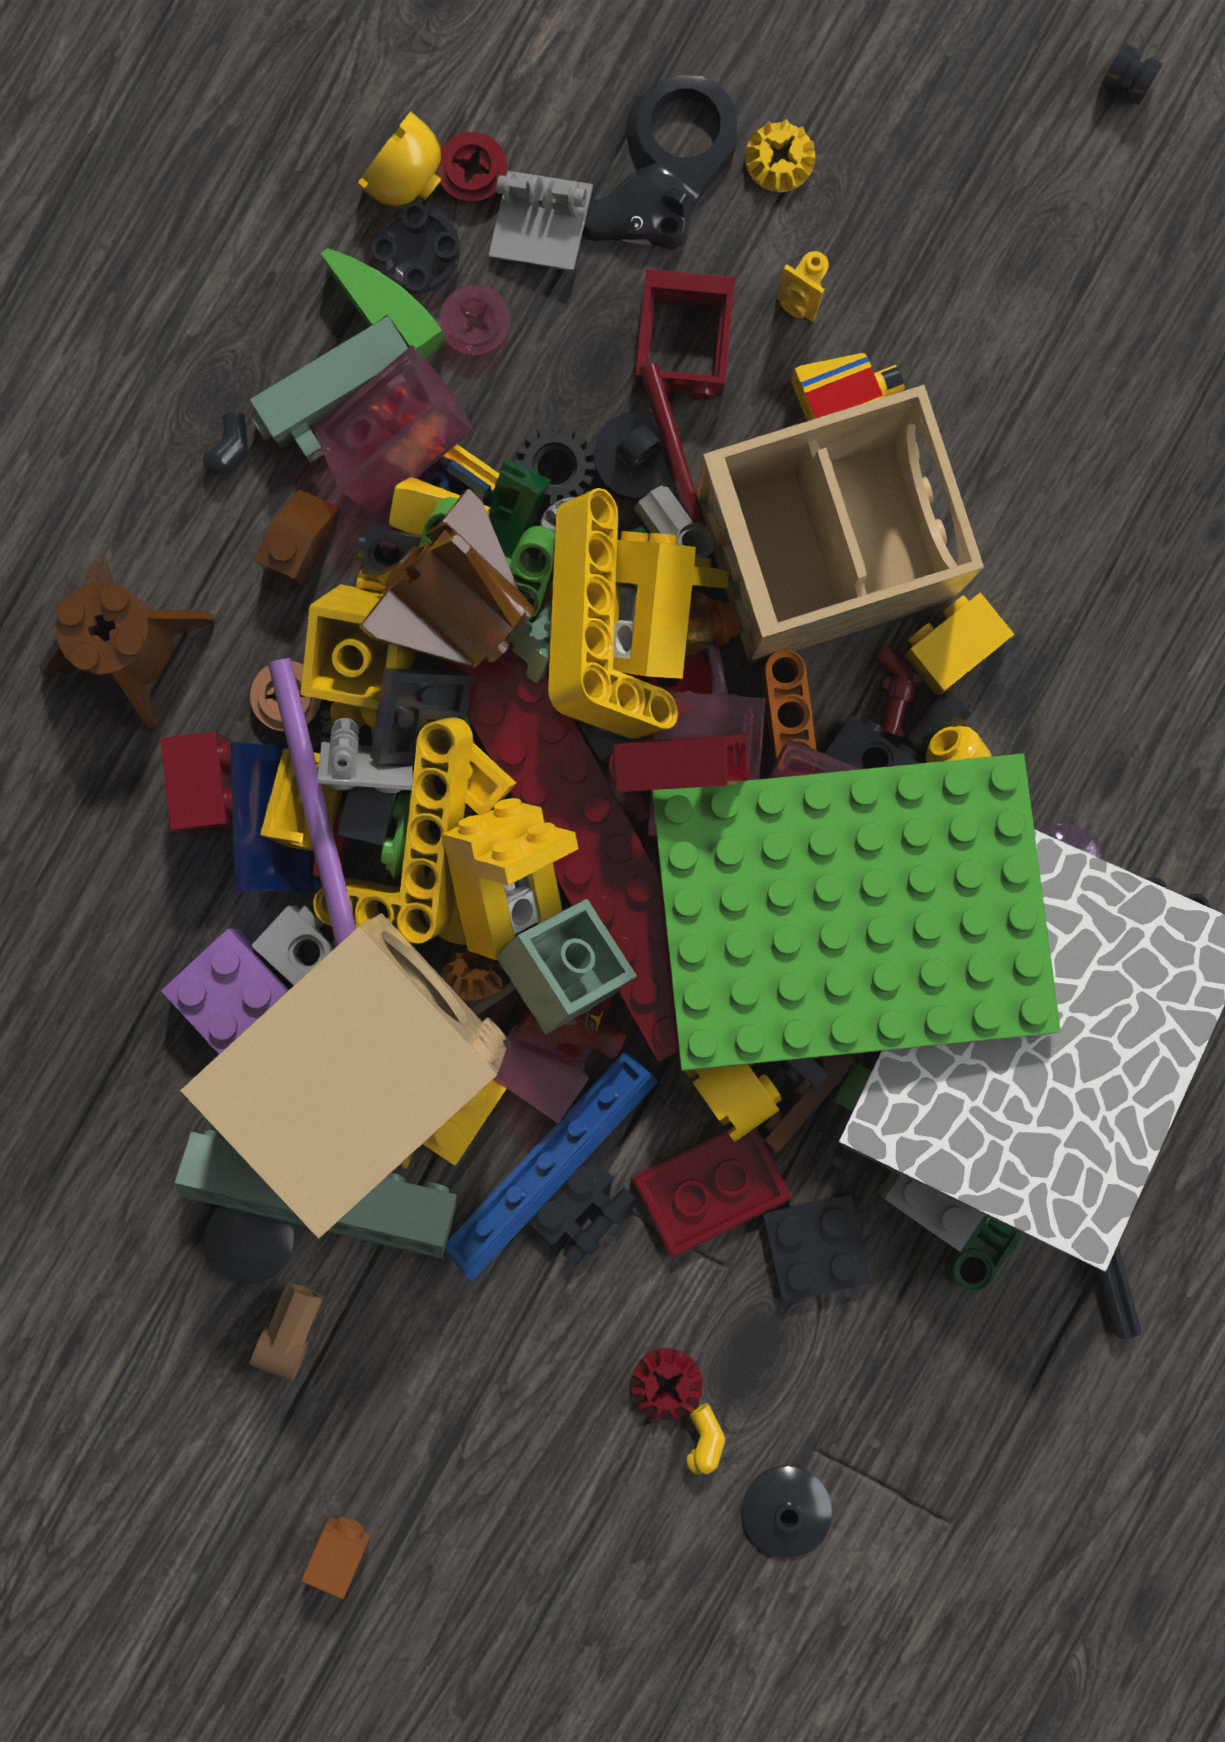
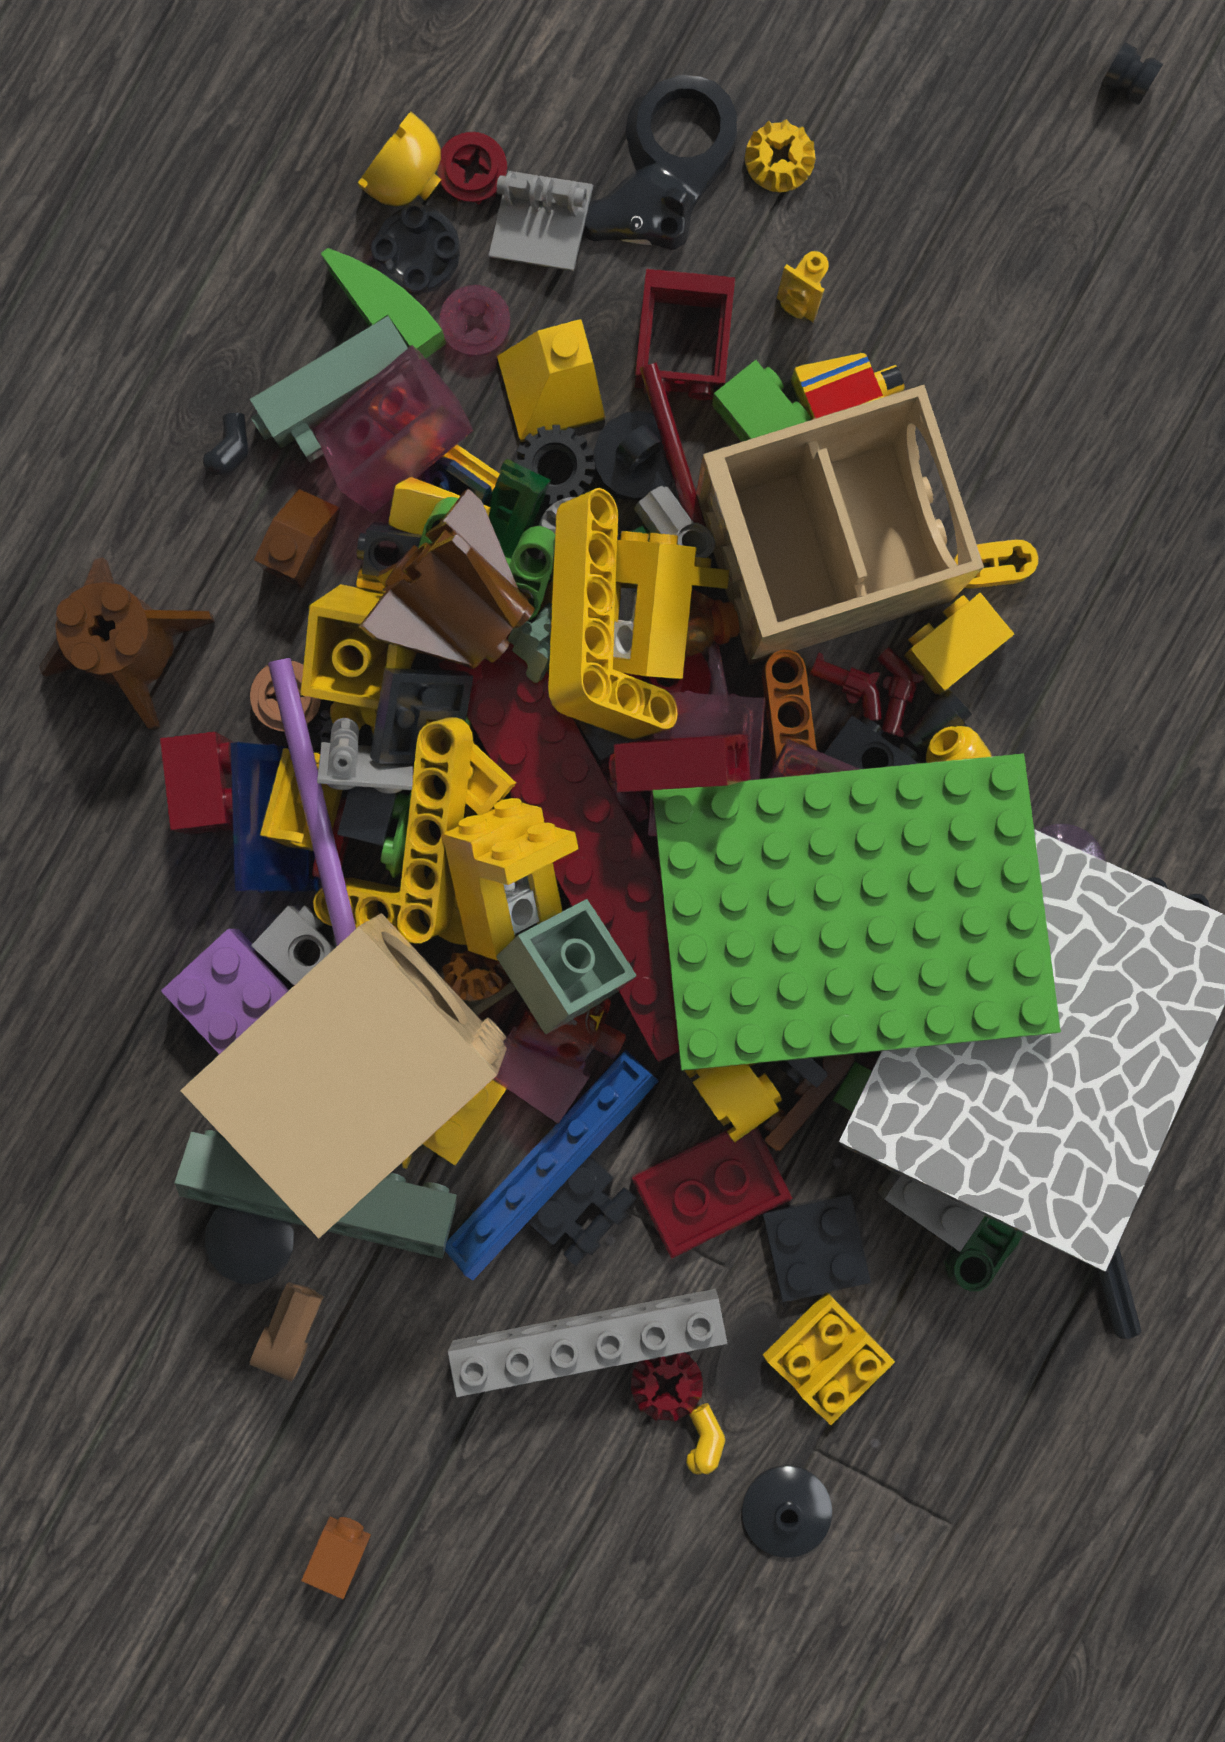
none -> light grey brick [448,1289,727,1397]
none -> yellow slope [497,319,605,442]
none -> bright green brick [712,360,811,442]
none -> yellow slope [763,1293,895,1425]
none -> dark red piece [810,652,882,721]
none -> yellow beam [953,539,1038,589]

